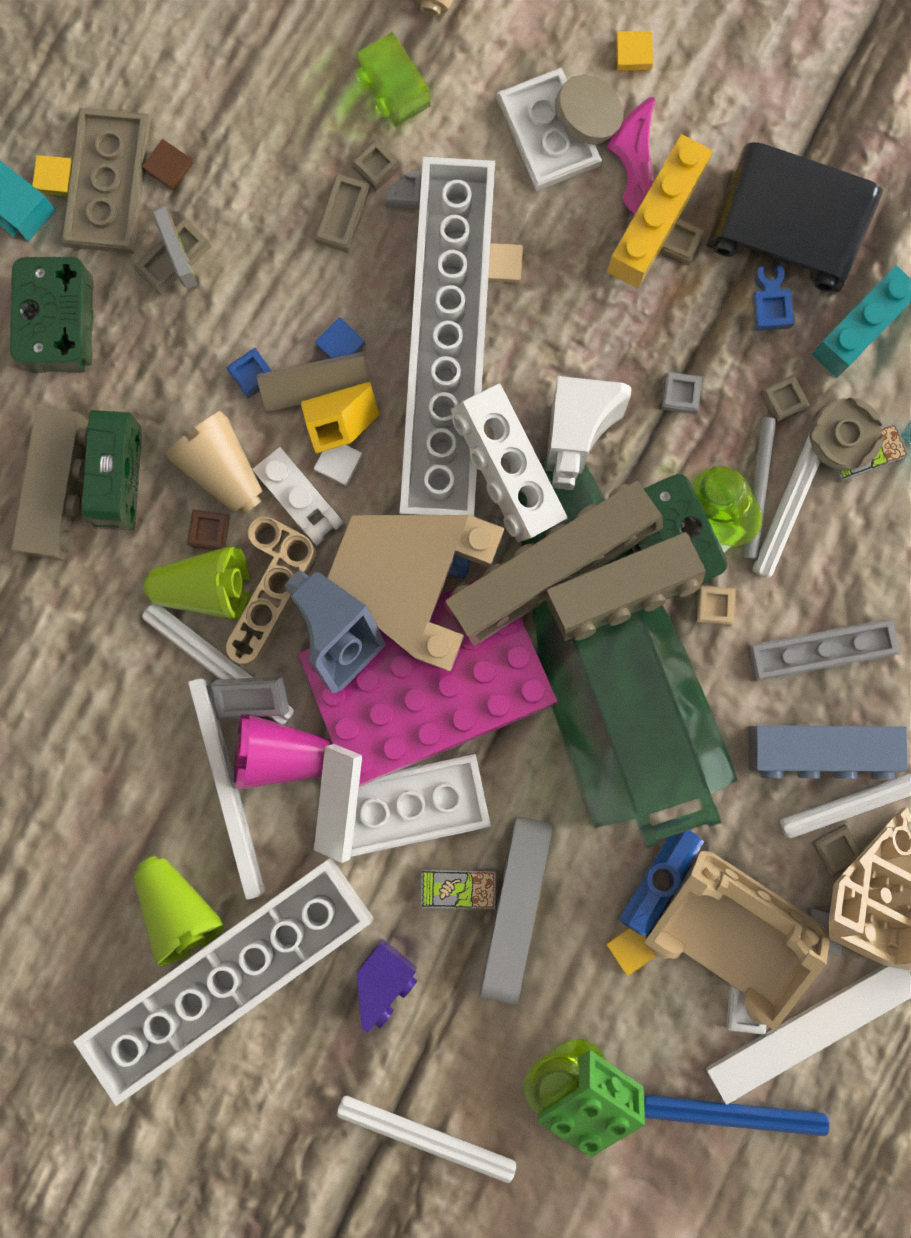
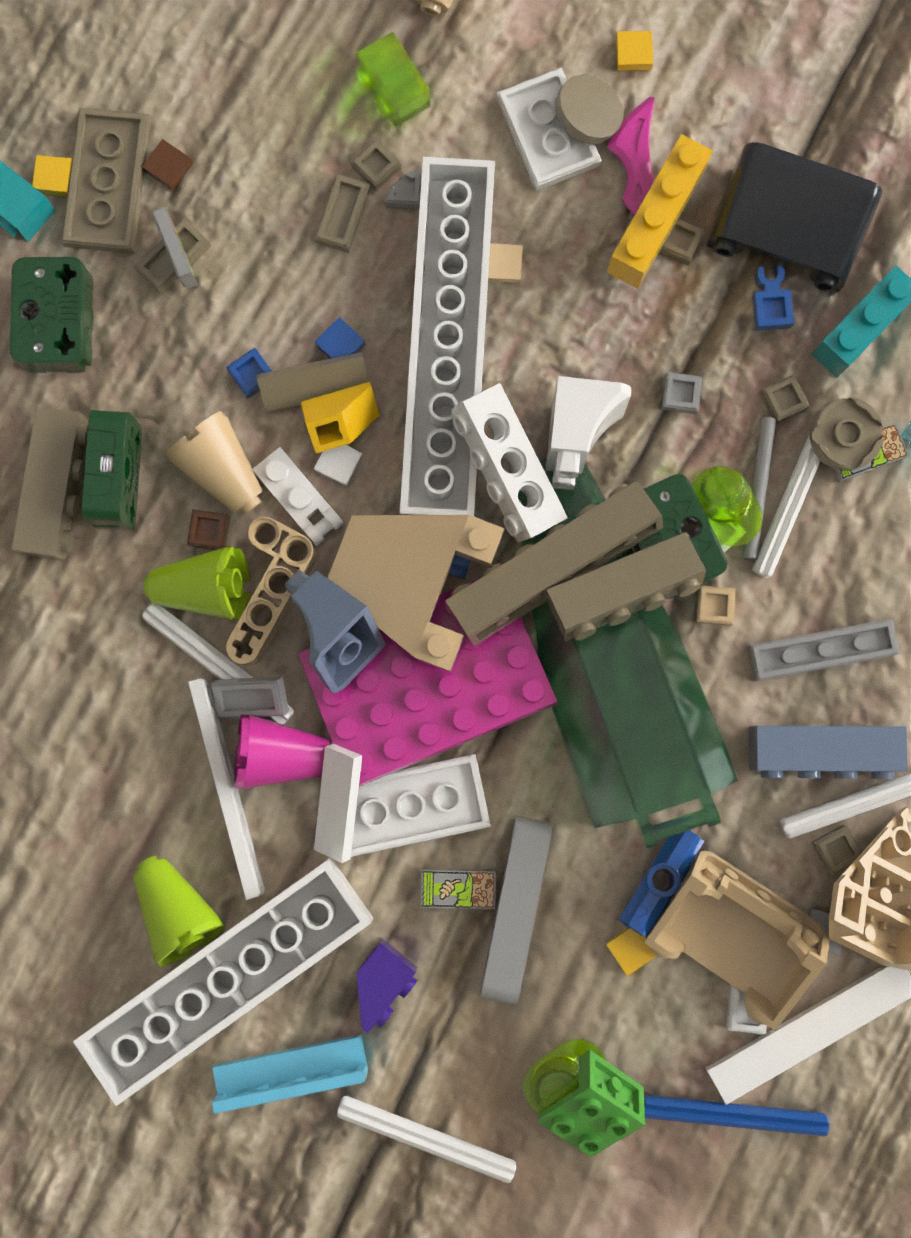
none -> medium azure fence [212,1034,368,1114]

